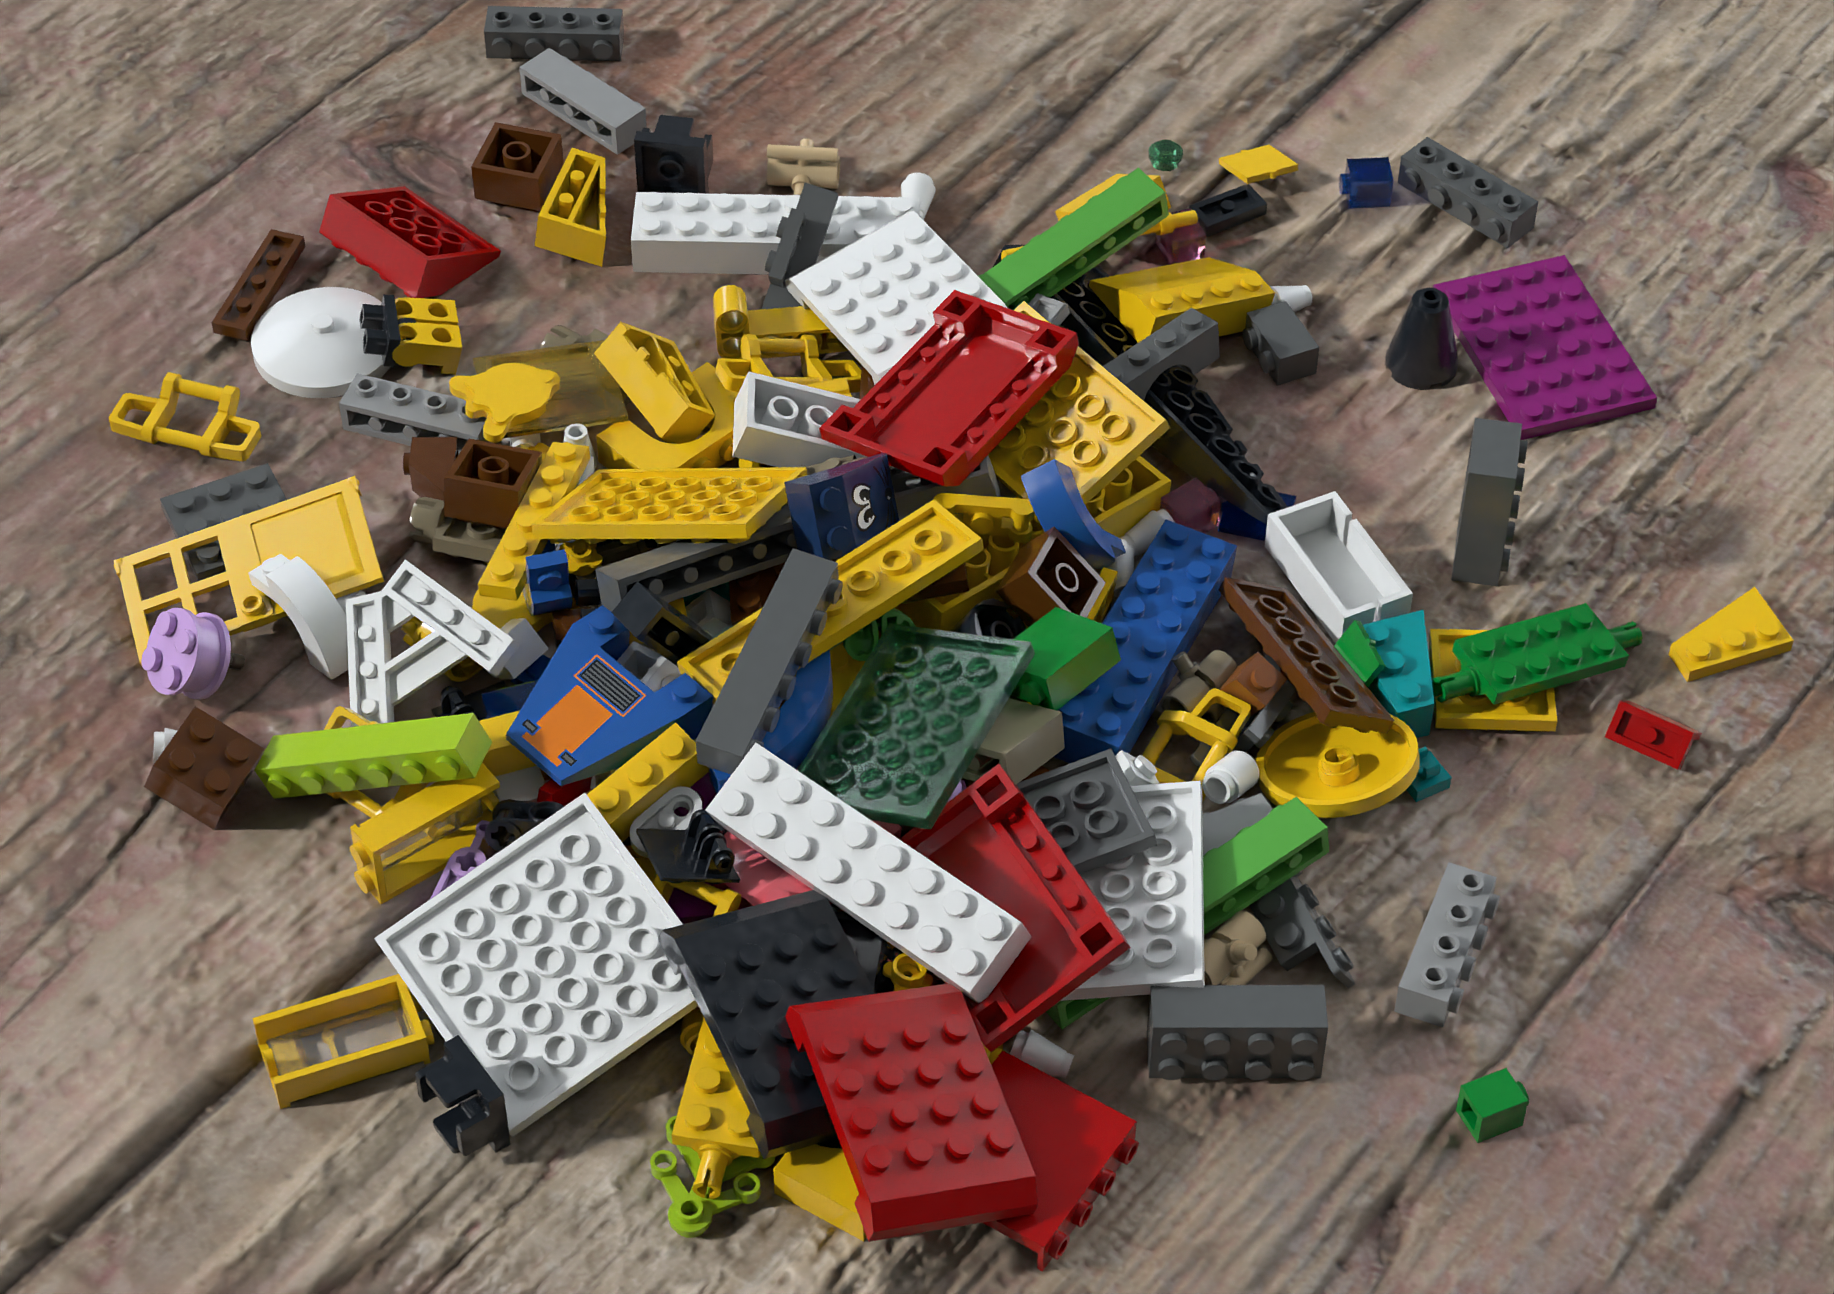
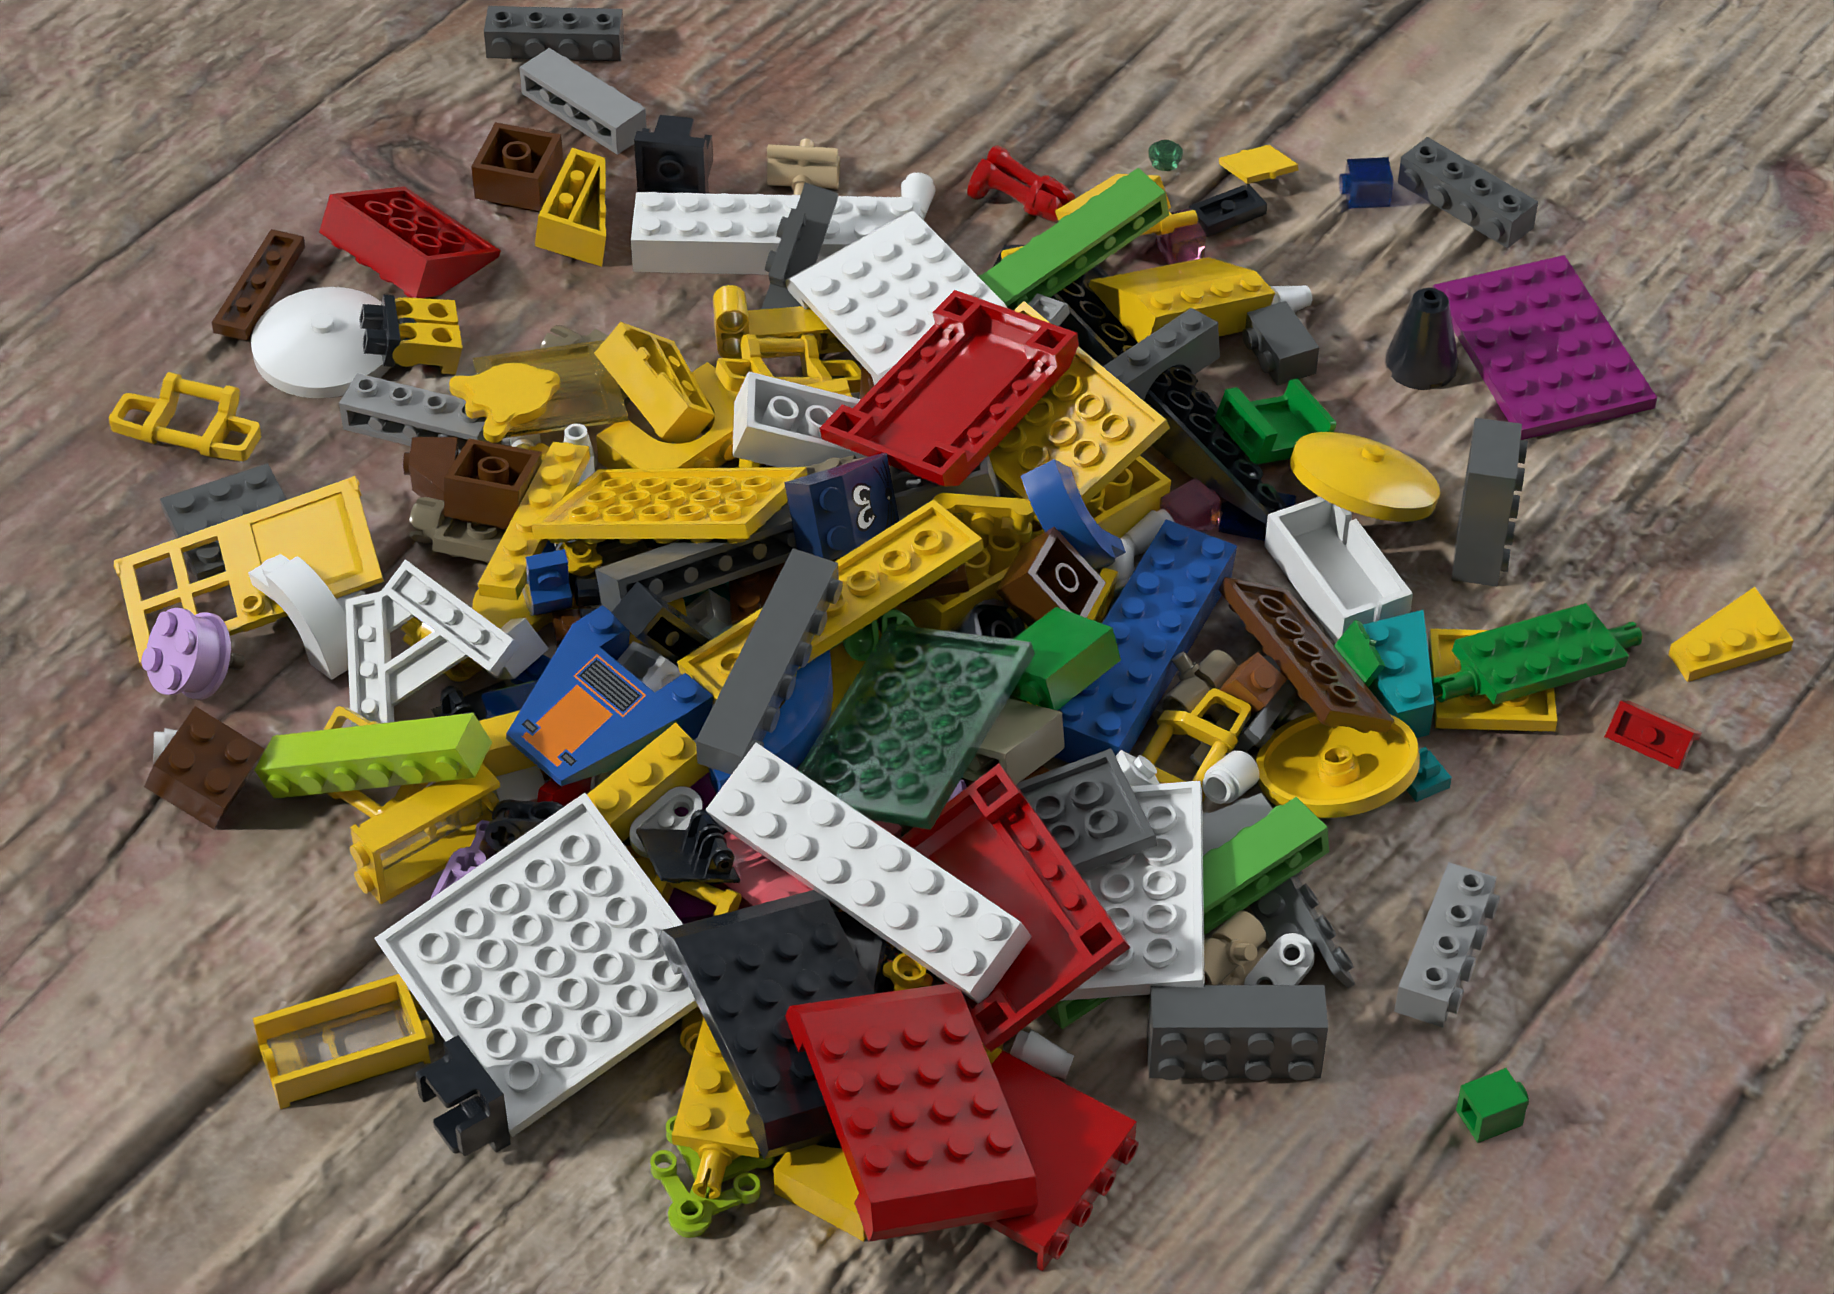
none -> red piece [967,145,1075,222]
none -> green panel [1215,379,1337,465]
none -> white plate [1244,933,1315,985]
none -> yellow dish [1290,432,1440,522]

